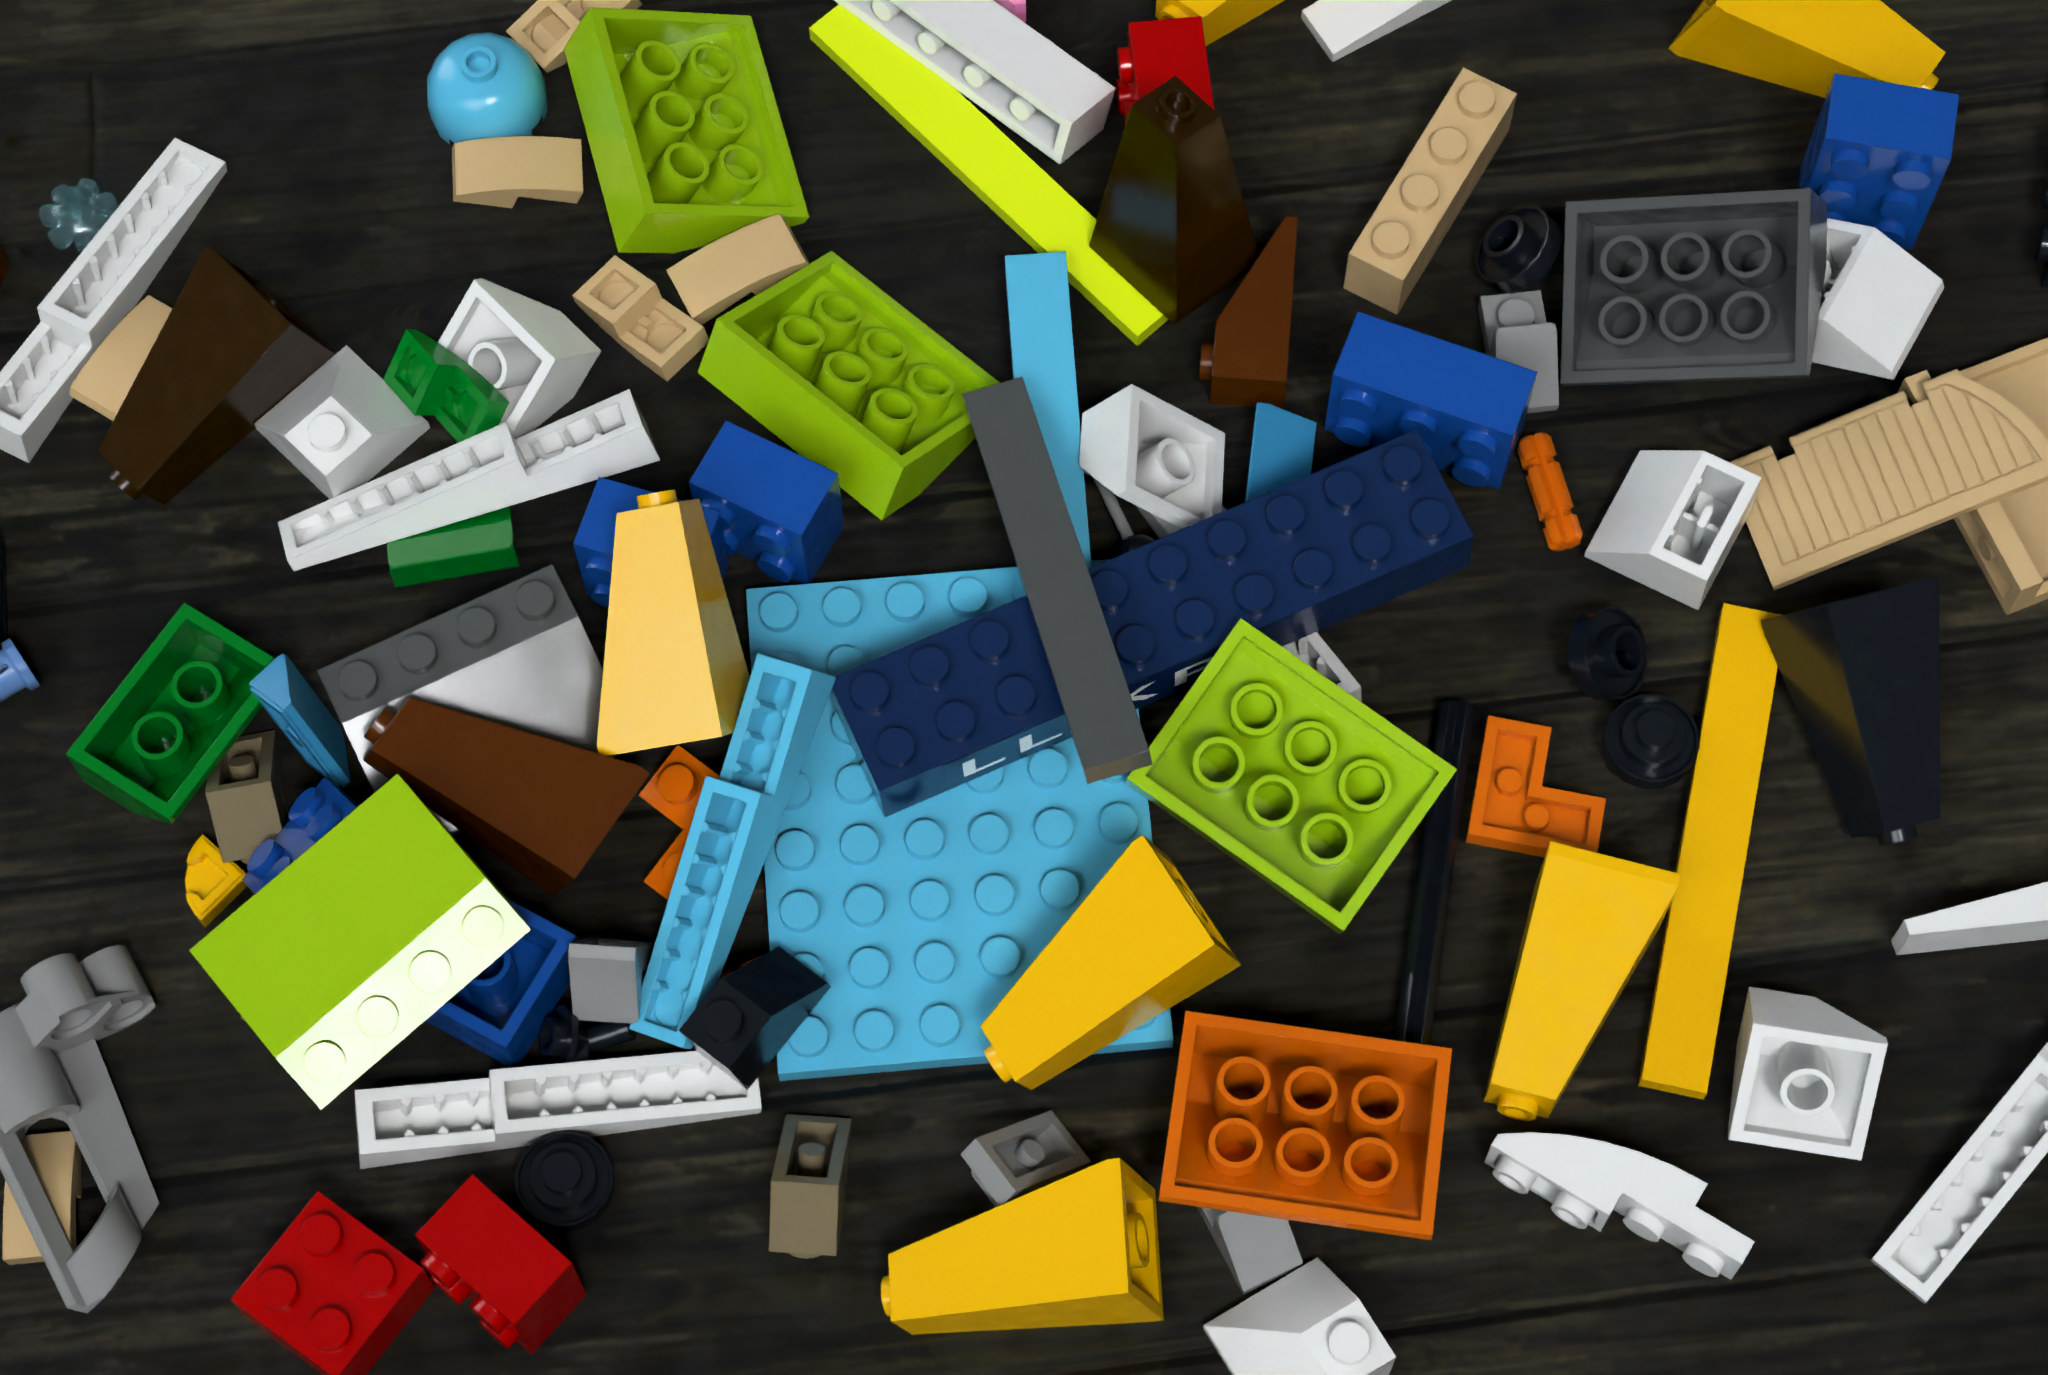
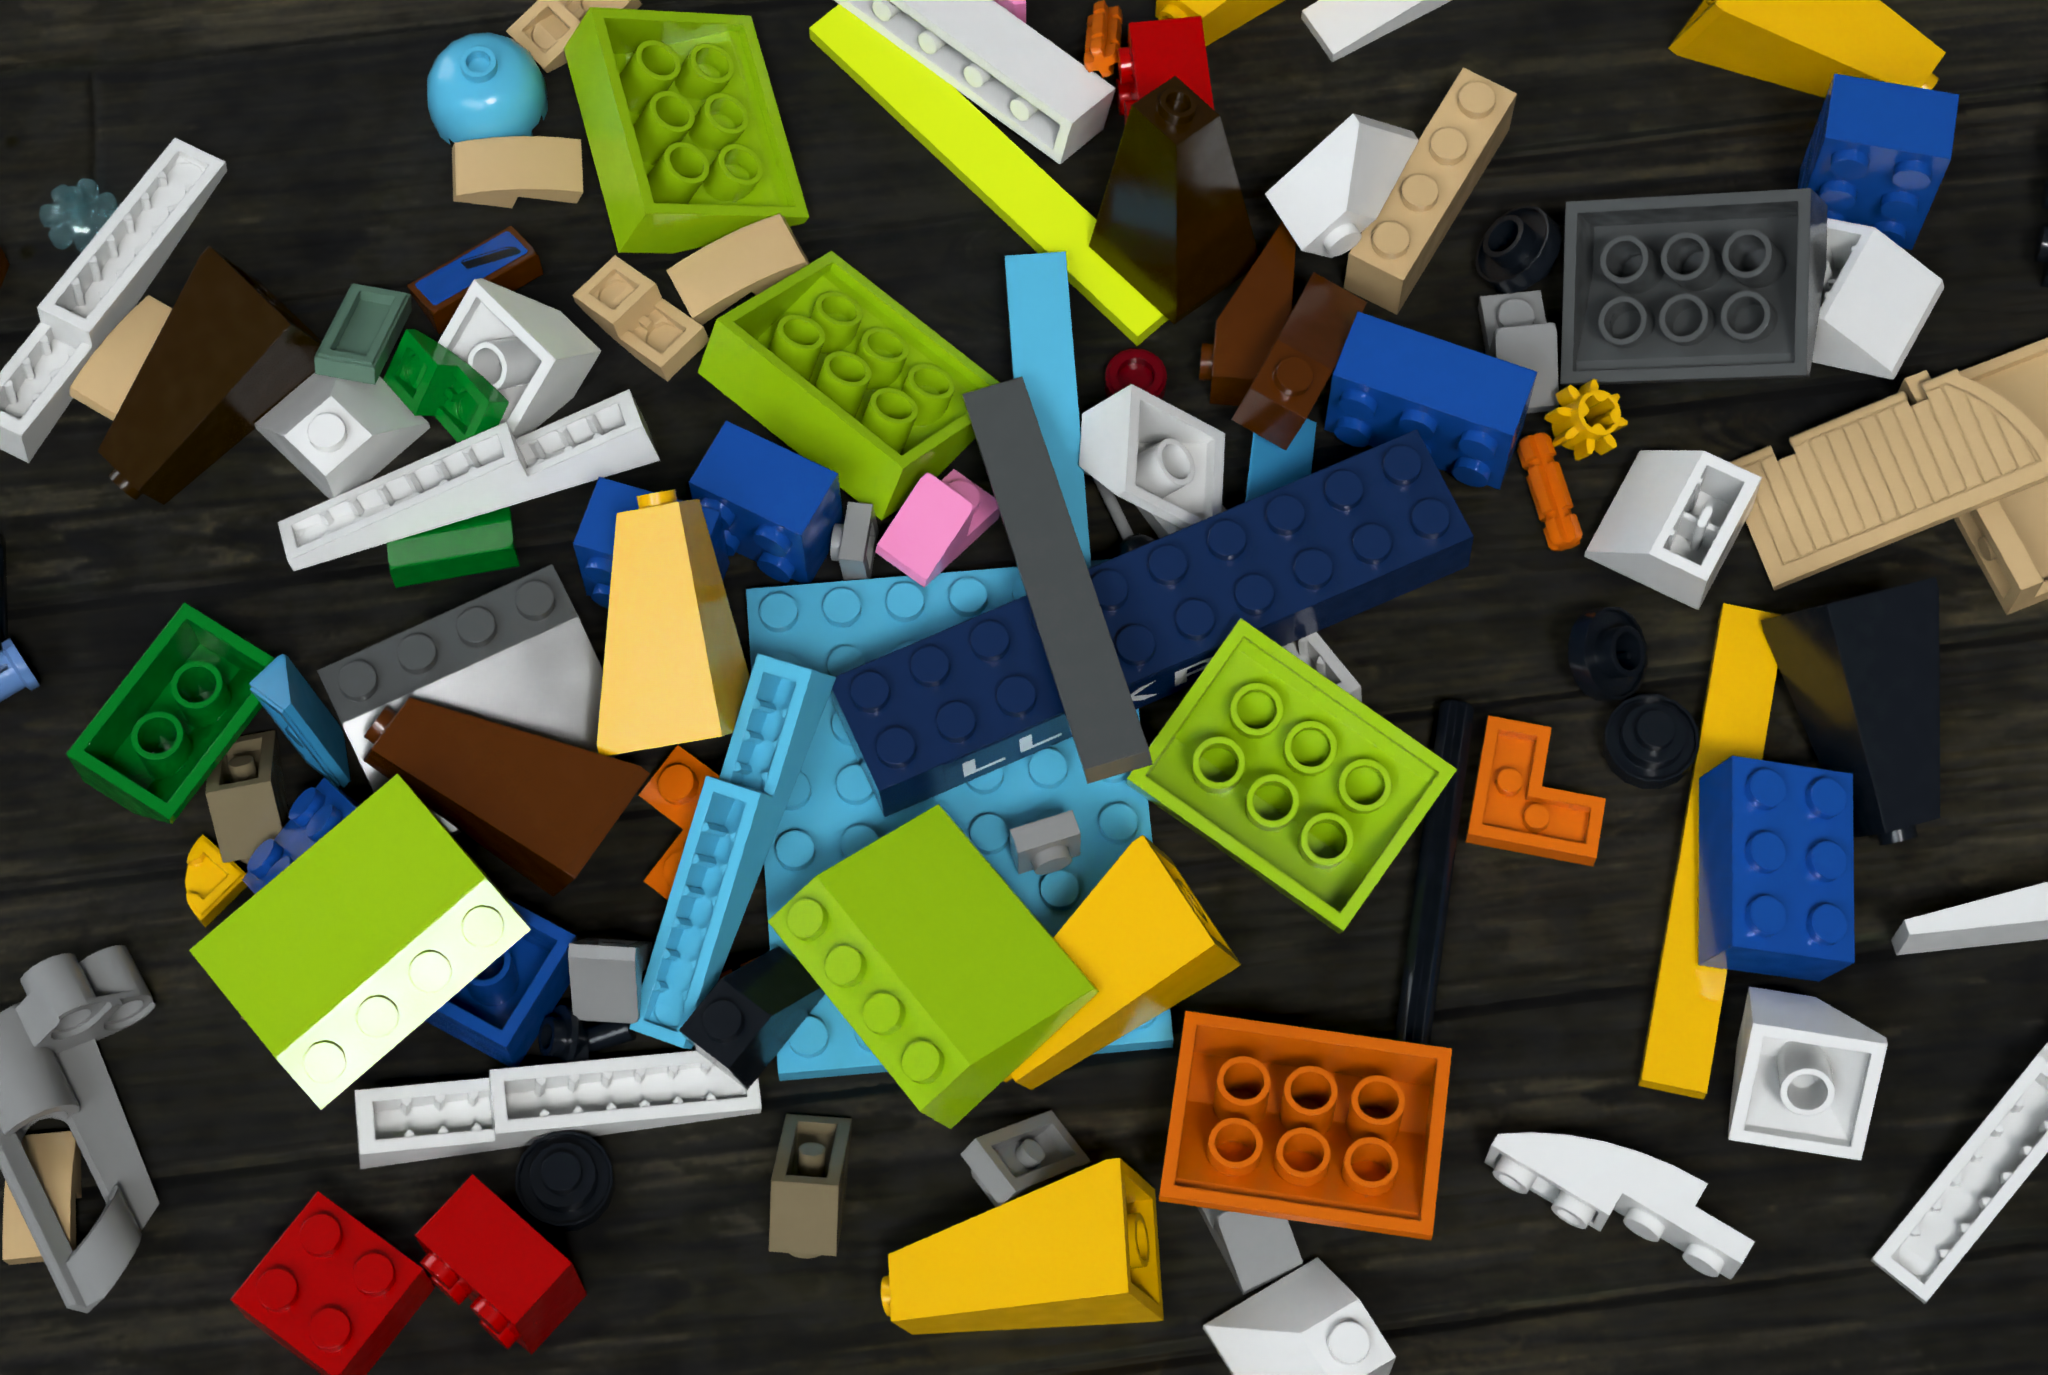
yellow slope [1483,841,1681,1121] -> none
none -> sand green tile [314,283,412,385]
none -> slope [407,226,543,334]
none -> lime slope [768,804,1099,1129]
none -> light grey plate [830,502,879,581]
none -> bright pink slope [875,469,1000,588]
none -> light grey plate [1010,810,1081,875]
none -> orange axle [1084,0,1123,78]
none -> dark red tile [1105,349,1167,400]
none -> reddish brown slope [1231,272,1367,450]
none -> white slope [1265,113,1419,258]
none -> yellow gear [1544,379,1628,461]
none -> blue brick [1698,756,1855,982]

